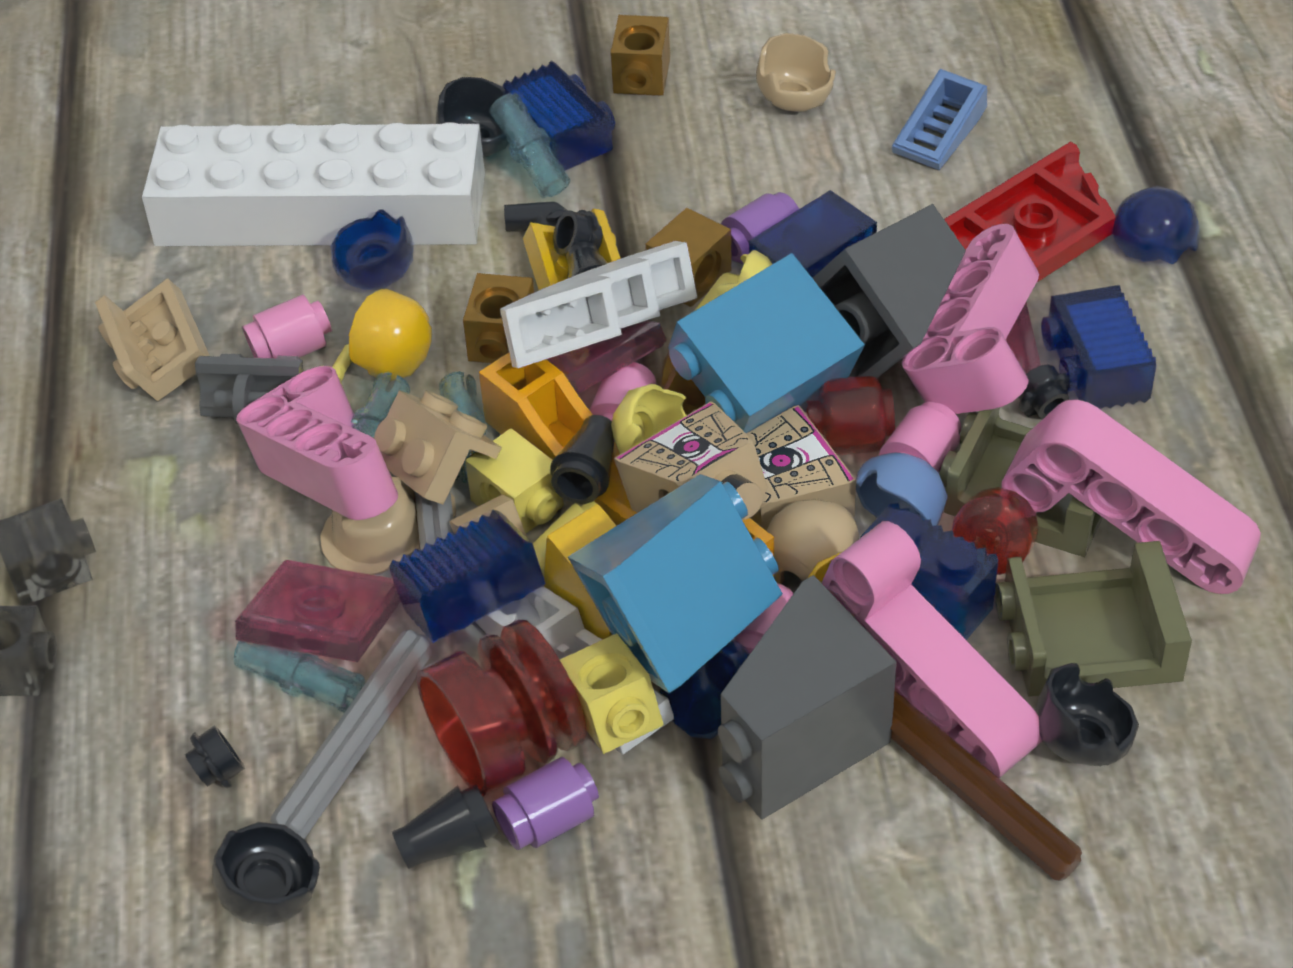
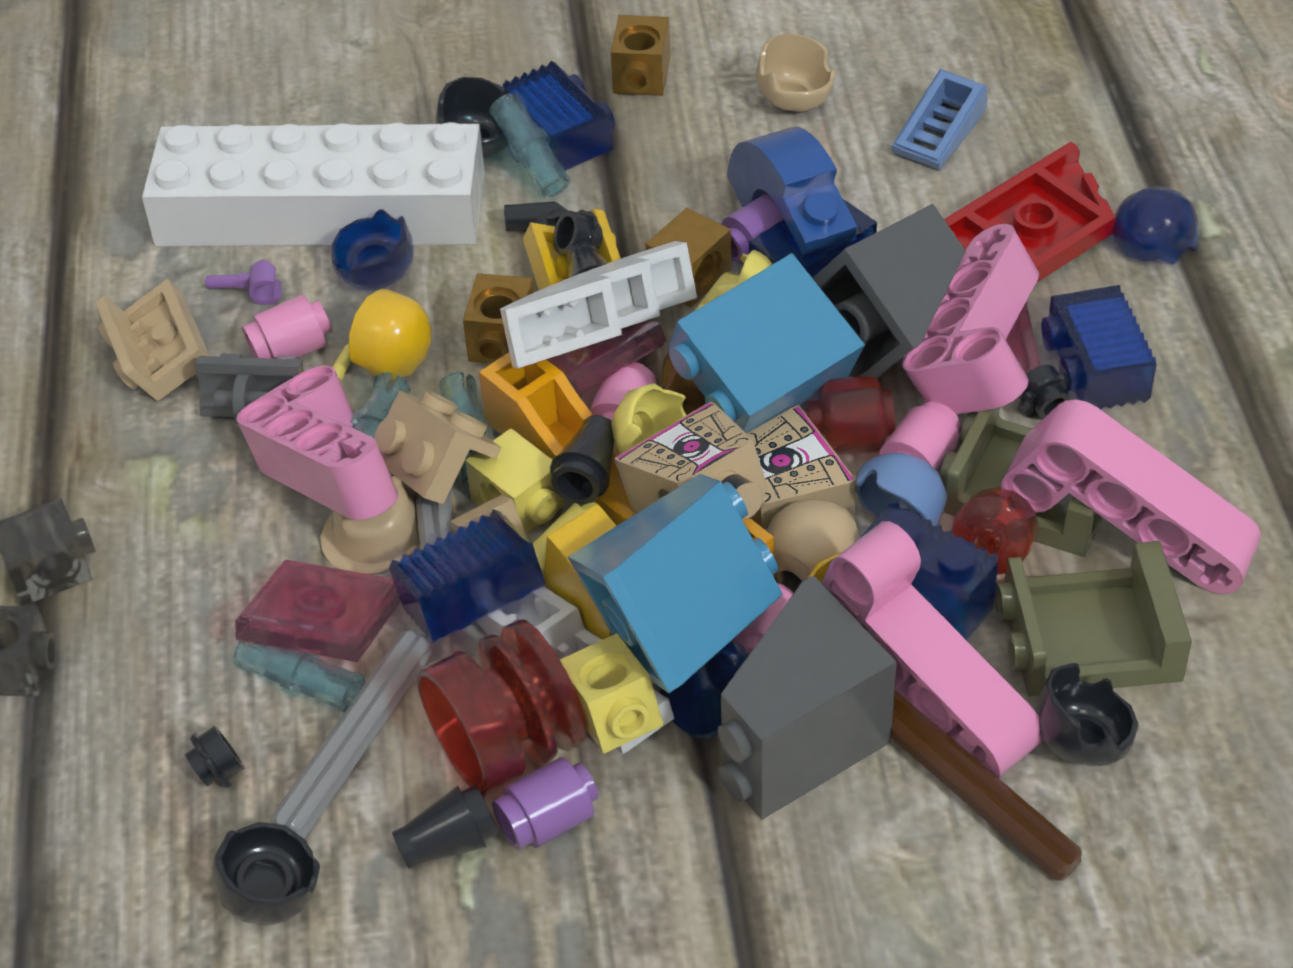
none -> medium lavender hand [205,260,282,305]
none -> blue arch [727,126,858,256]

